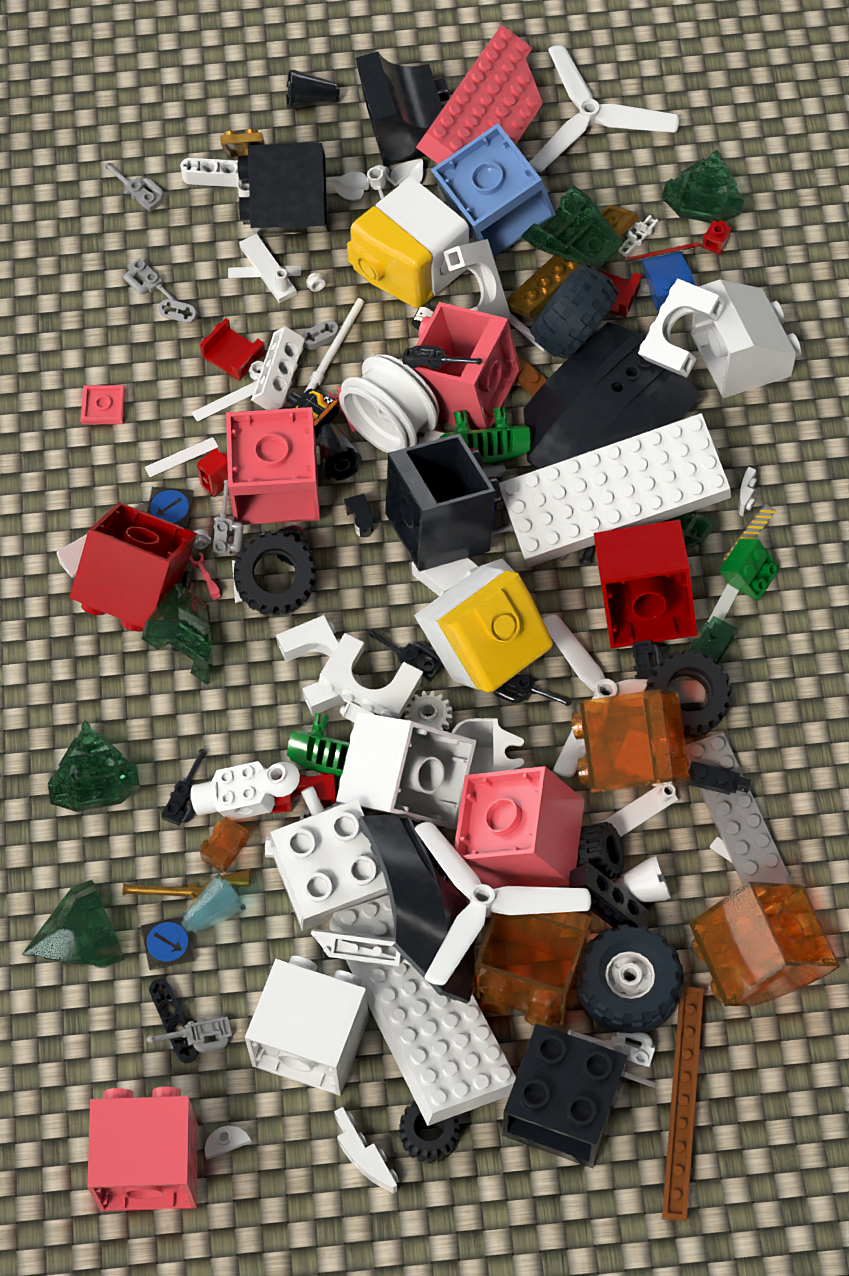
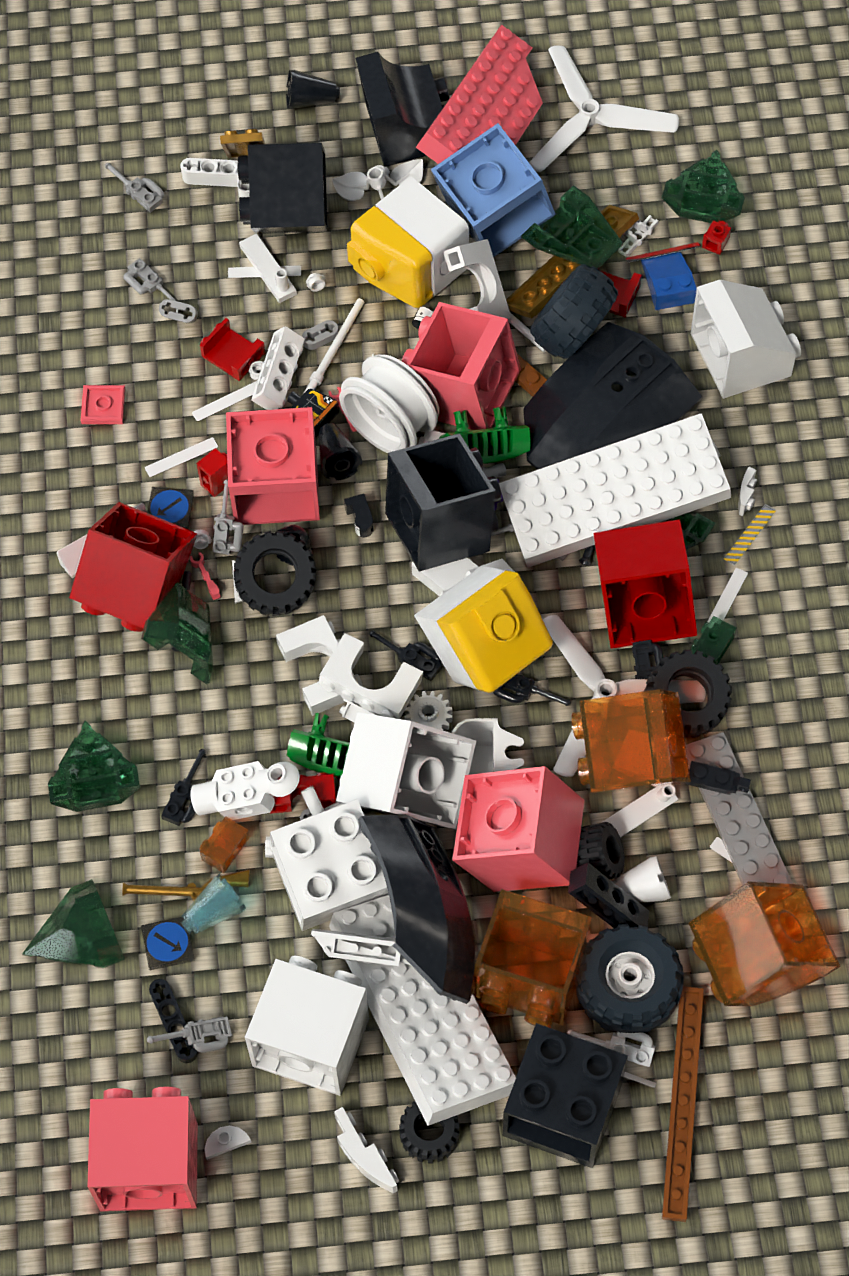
black piece [402,345,482,369] -> none
white piece [415,822,591,985] -> none
white arch [638,279,726,378] -> none
green slope [719,539,780,600] -> none

